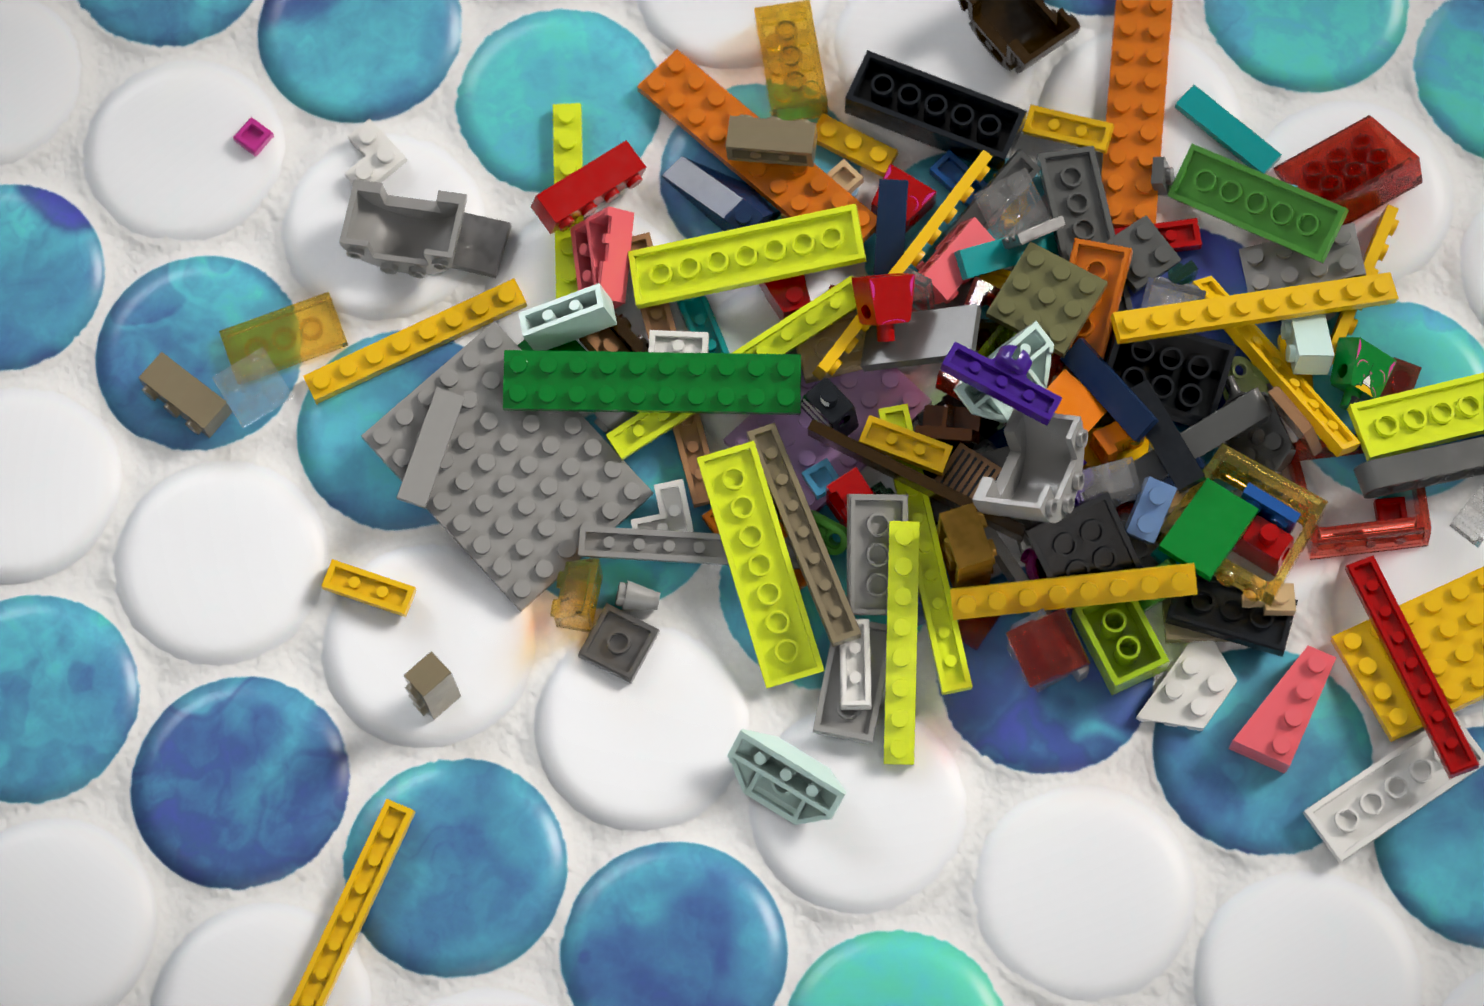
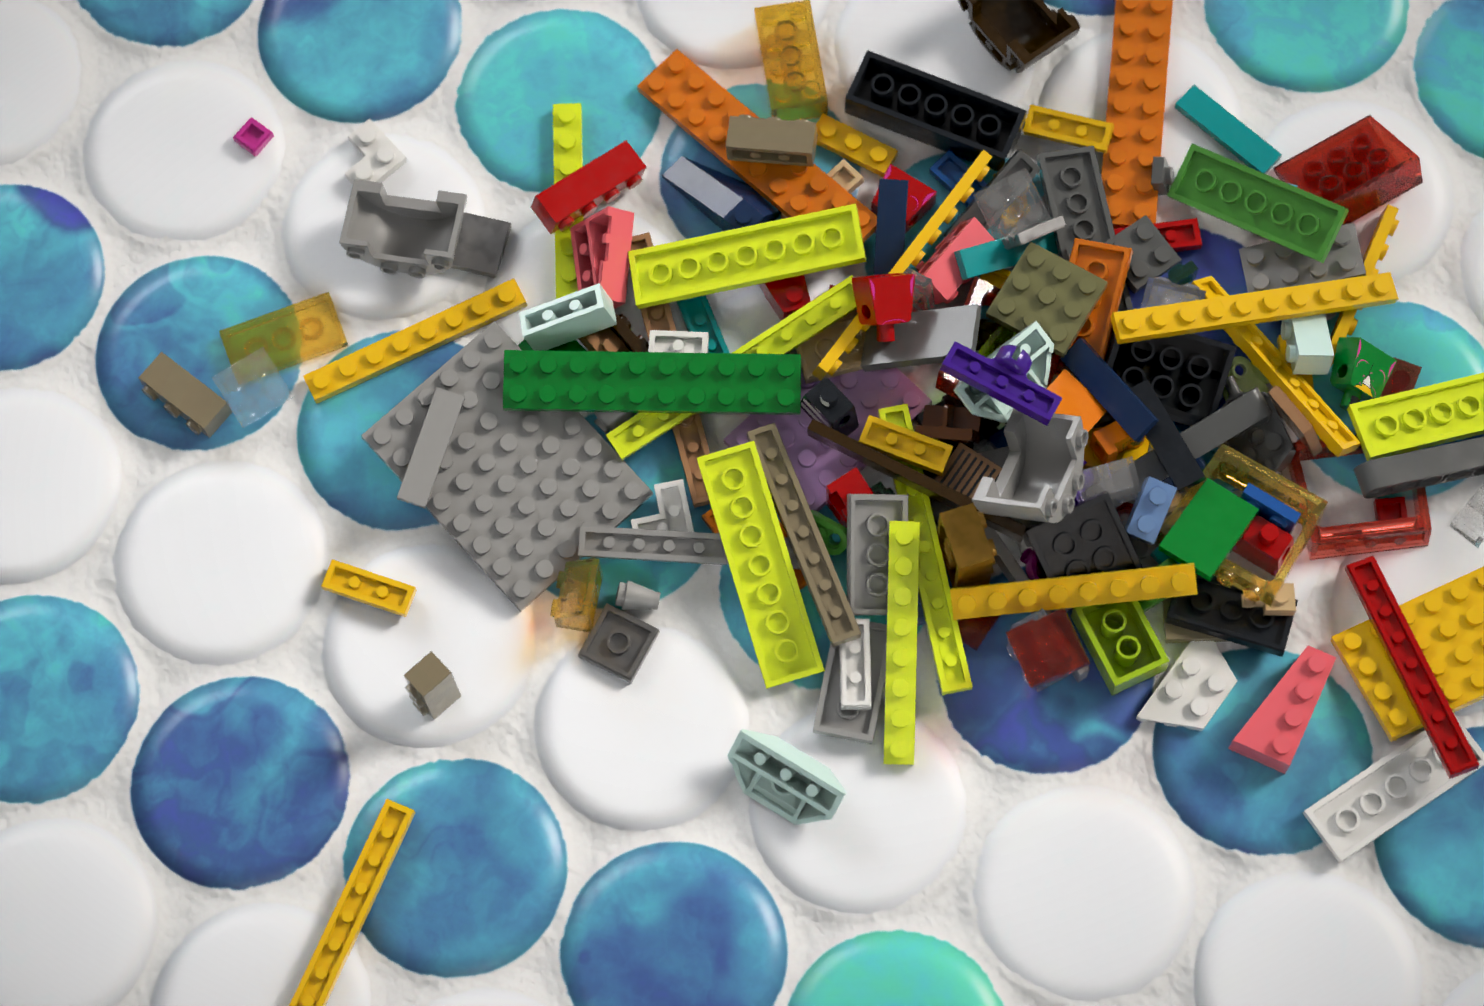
dark azure plate [801,458,839,500] -> none

